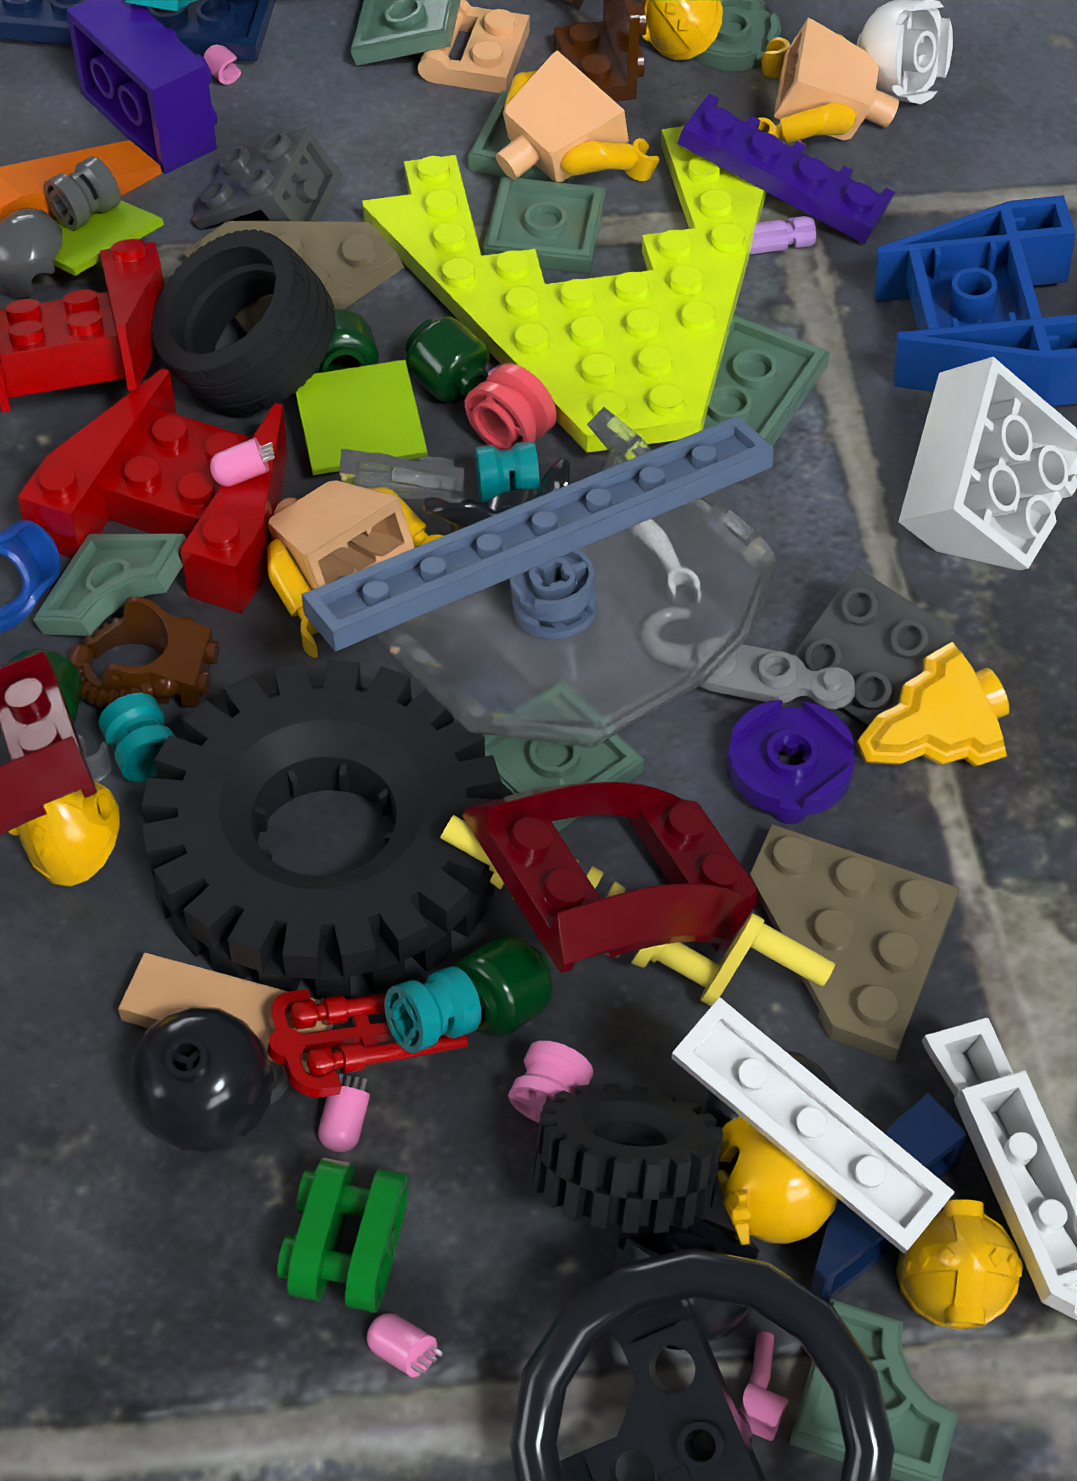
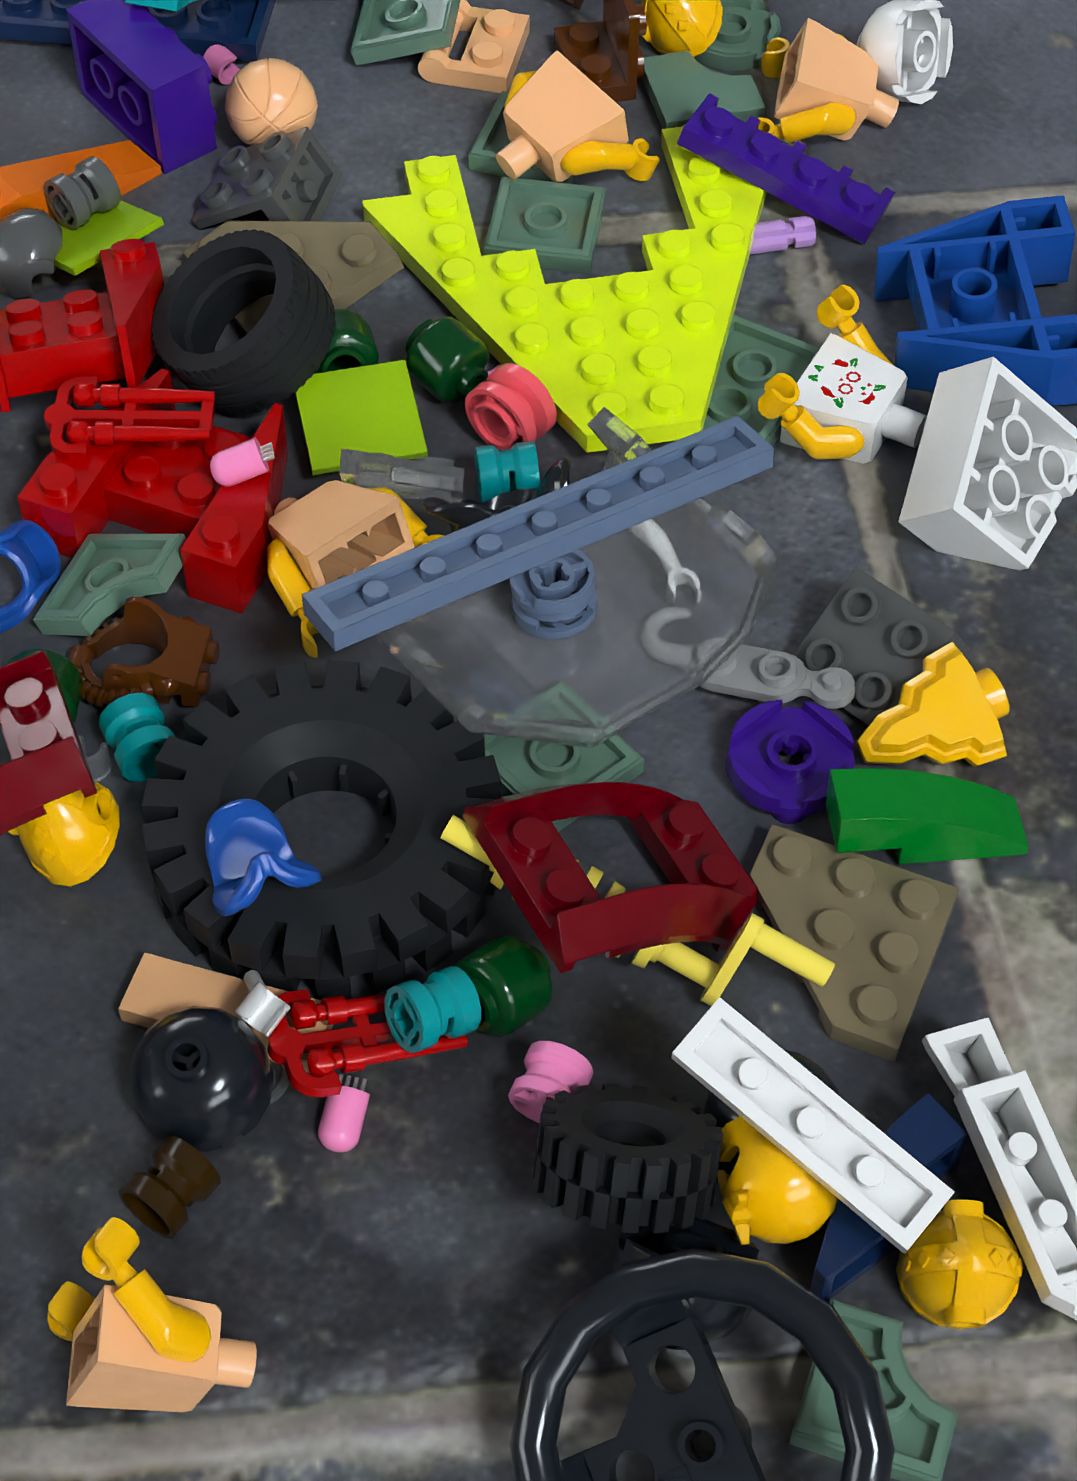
green brick [277,1158,410,1313] -> none
bright pink piece [367,1313,443,1377] -> none
bright pink hand [740,1331,788,1441] -> none
none -> red piece [44,376,215,461]
none -> torso [47,1217,257,1412]
none -> dark brown wheel [118,1136,221,1239]
none -> blue piece [205,798,322,916]
none -> light nougat piece [225,58,318,146]
none -> white hand [235,970,291,1037]
none -> sand green tile [641,51,766,129]
none -> torso [758,285,927,464]
none -> green slope [826,768,1029,865]

